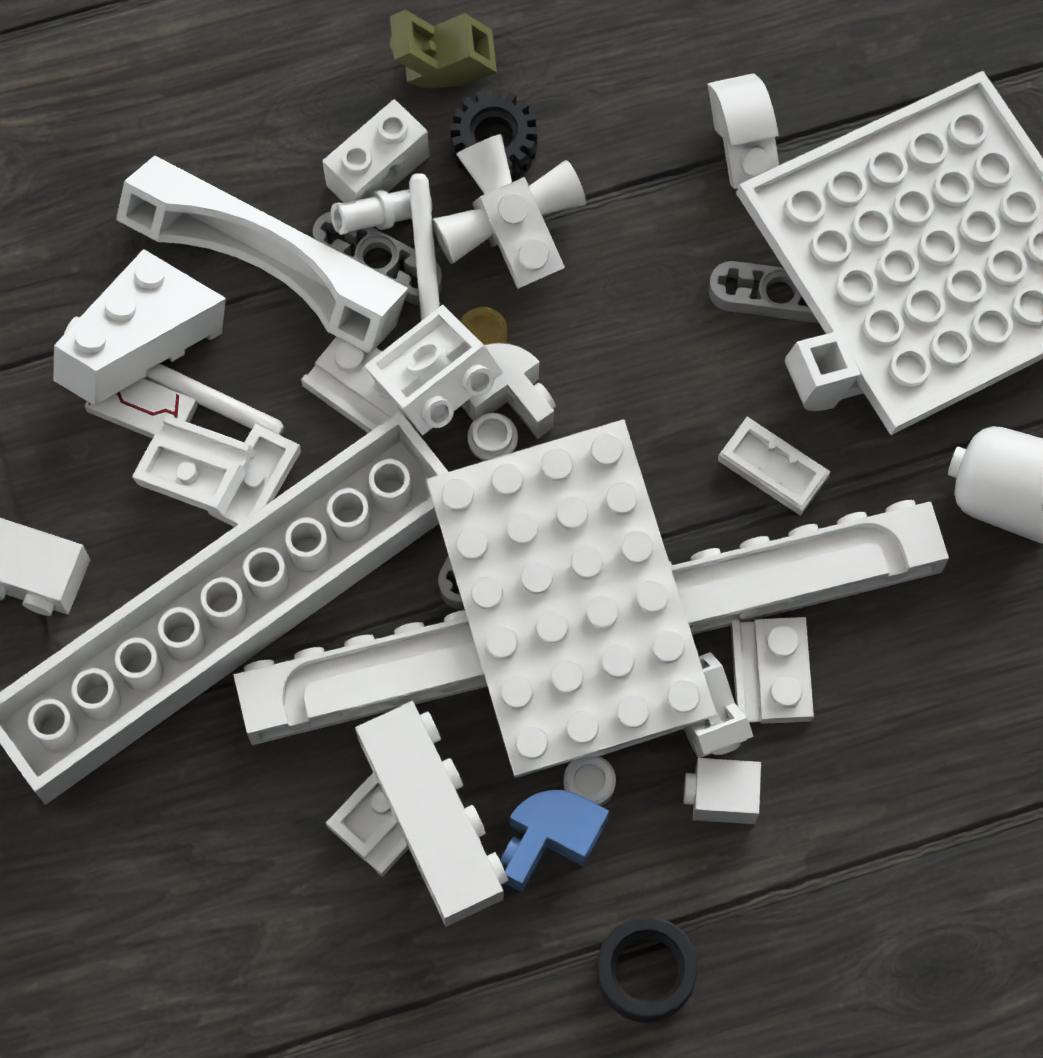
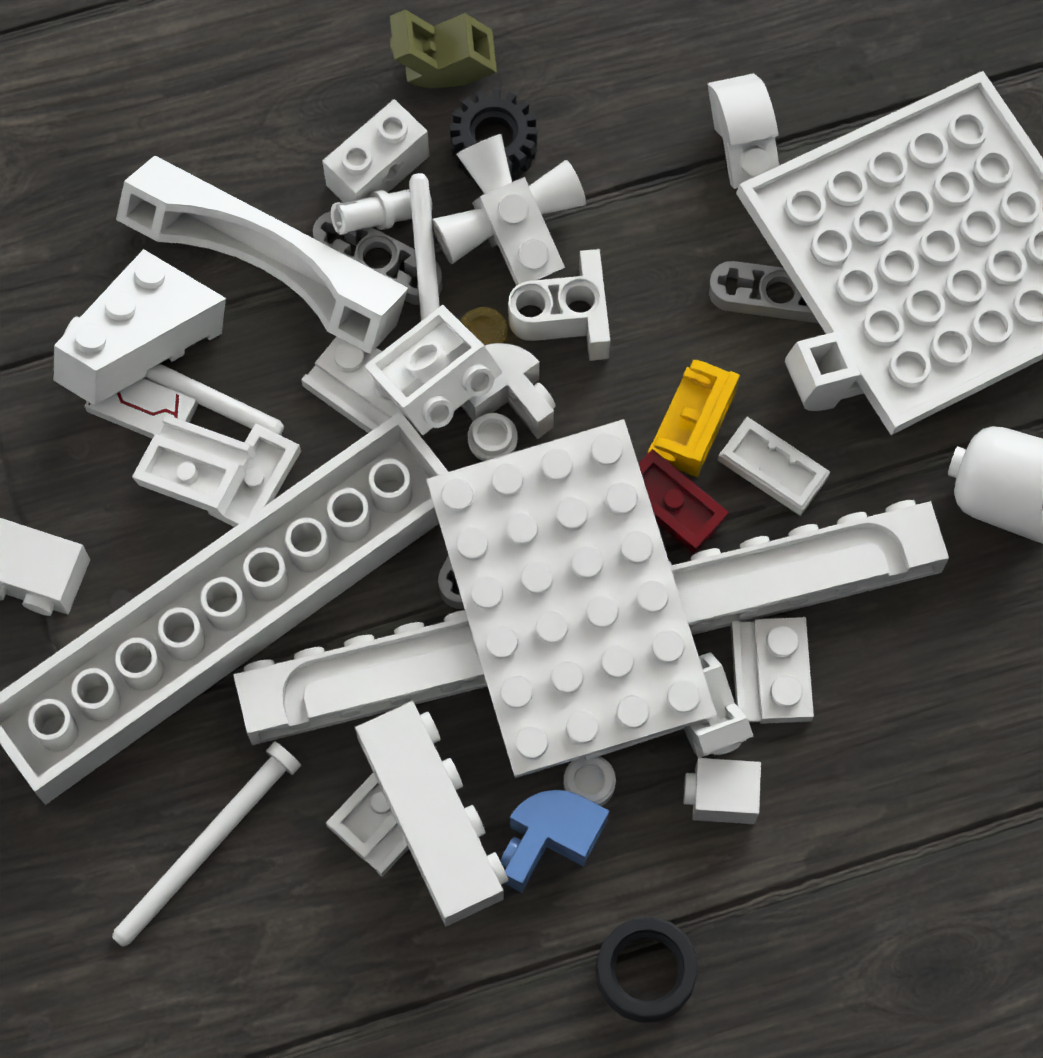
none -> white bar [112,741,301,947]
none -> white tile [508,249,610,361]
none -> dark red plate [638,449,729,554]
none -> yellow hinge [647,360,740,478]

